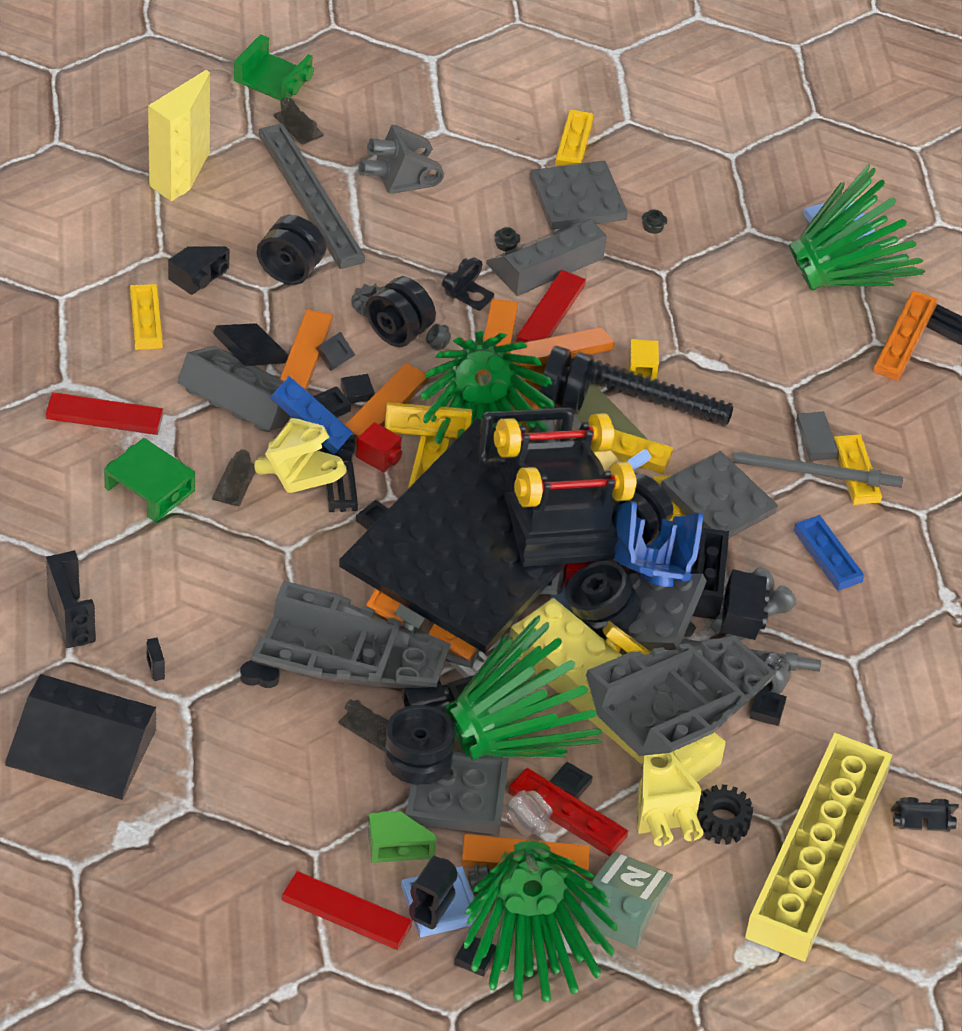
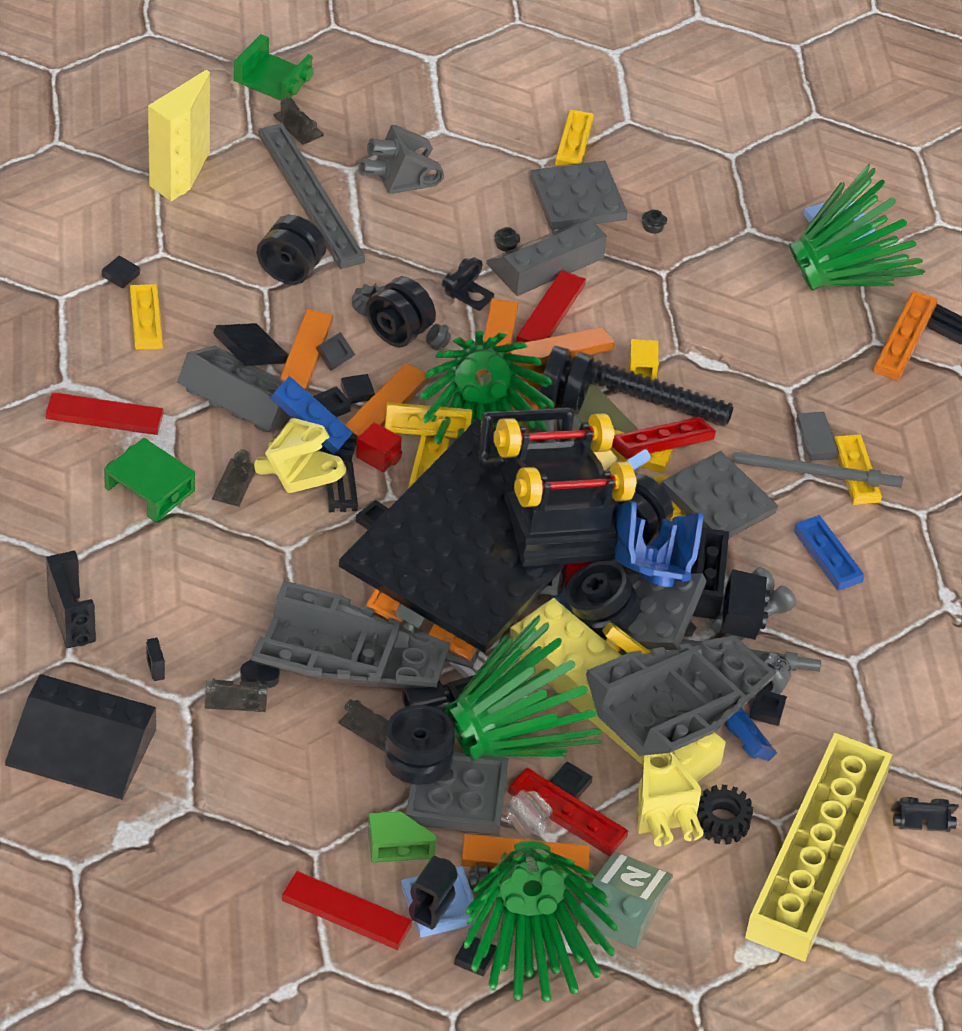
black slope [168,246,230,295] -> none
none -> black tile [102,255,140,289]
none -> clear smoke hinge [205,678,268,712]
none -> red tile [612,417,716,459]
none -> blue plate [726,707,777,761]

